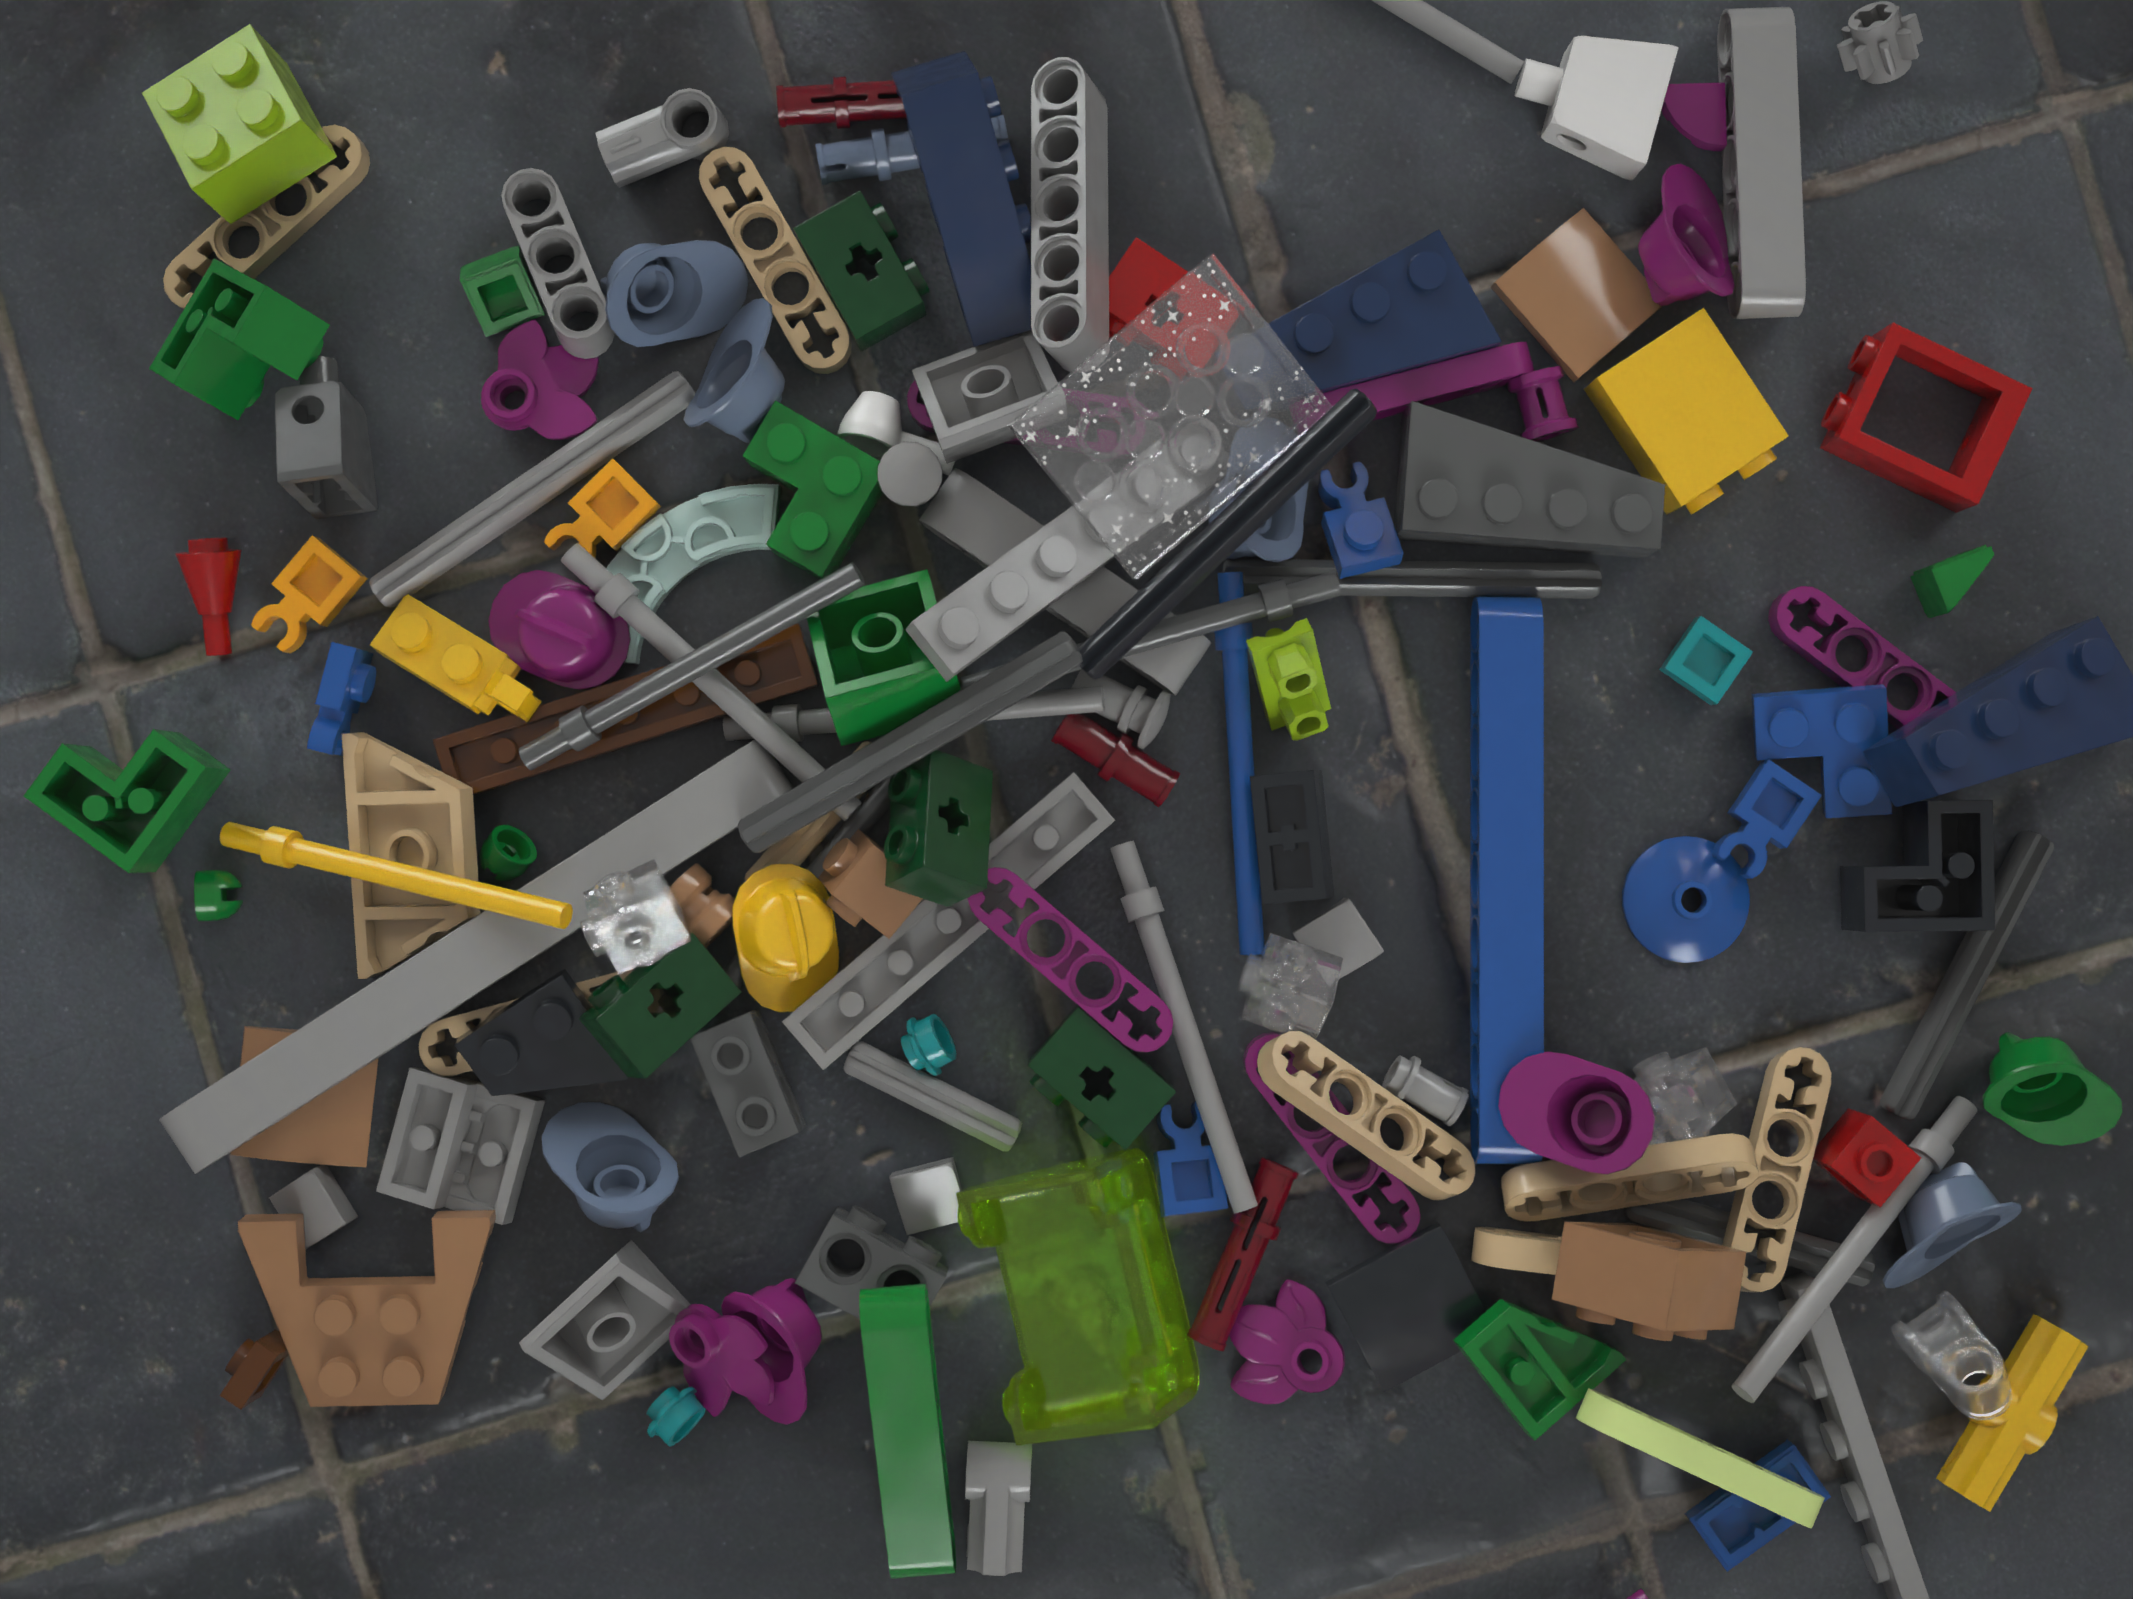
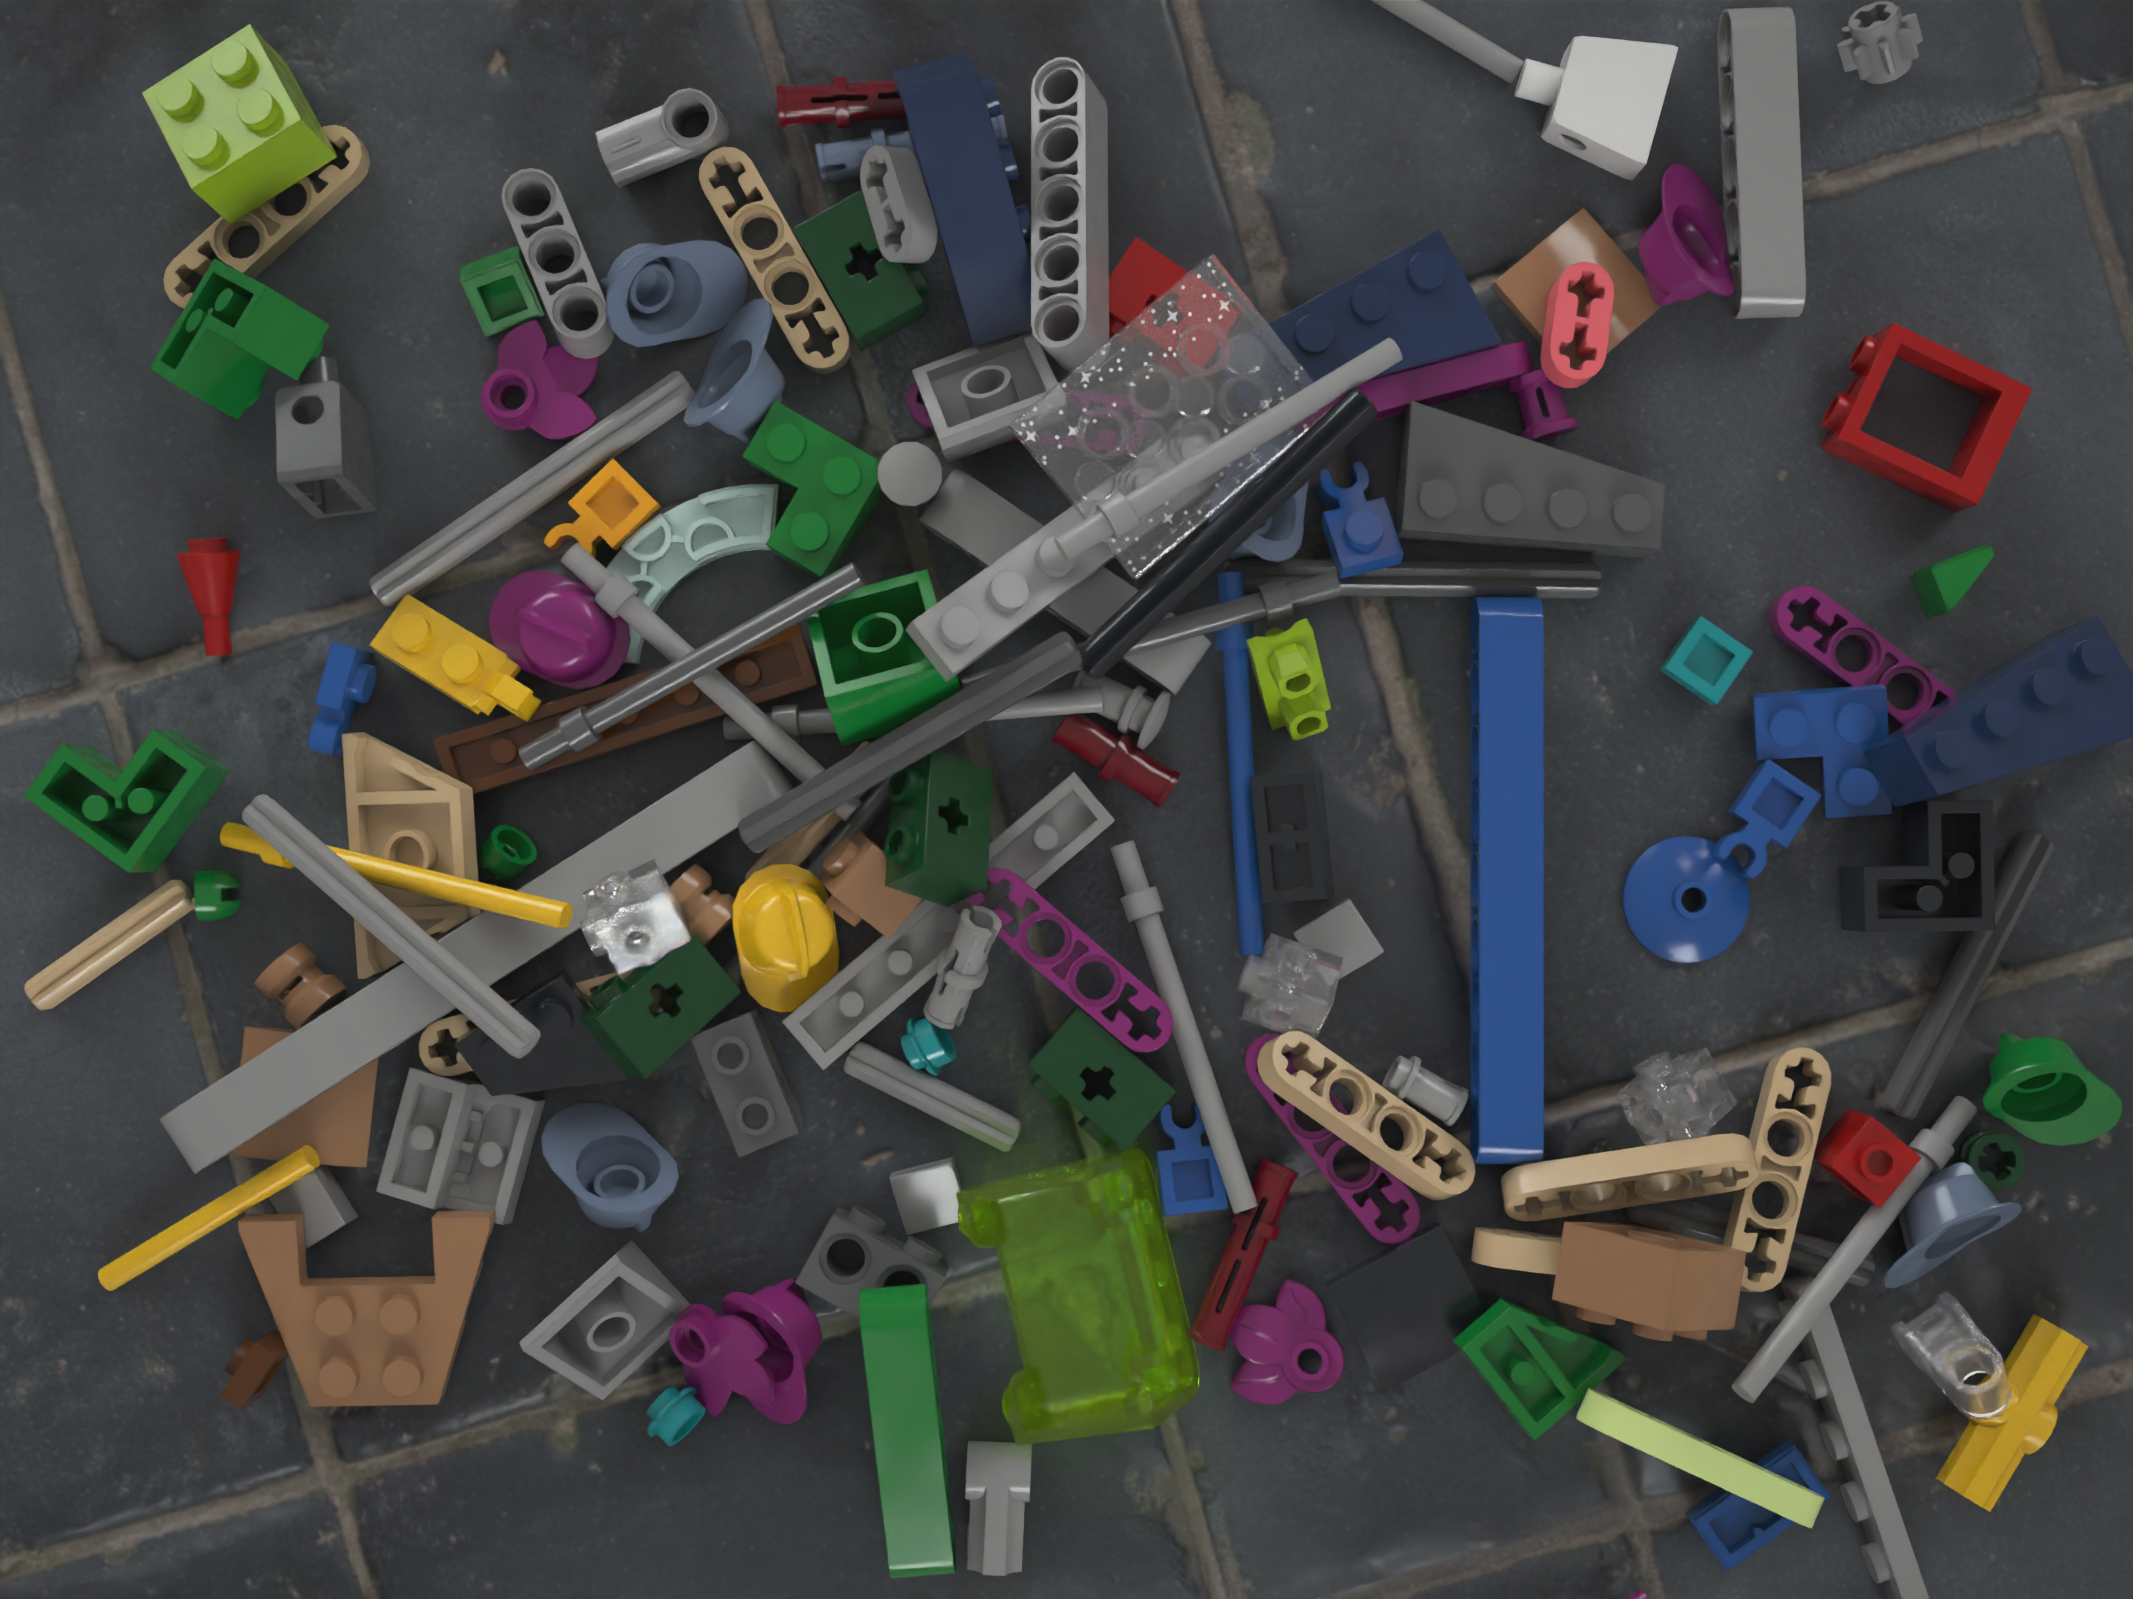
light orange plate [251,535,368,654] -> none
white bar [837,391,955,475] -> none
magenta piece [1498,1052,1655,1175] -> none
yellow brick [1584,308,1789,515] -> none
magenta tile [1661,83,1727,152] -> none
none -> tan axle [24,879,195,1010]
none -> yellow bar [98,1145,320,1291]
none -> light grey axle [242,794,541,1059]
none -> medium nougat wheel [254,942,348,1030]
none -> light grey beam [860,145,938,264]
none -> light grey pin [923,905,1002,1029]
none -> light grey bar [1054,338,1402,561]
none -> coral beam [1540,262,1614,388]
none -> dark green bush [1957,1130,2026,1190]

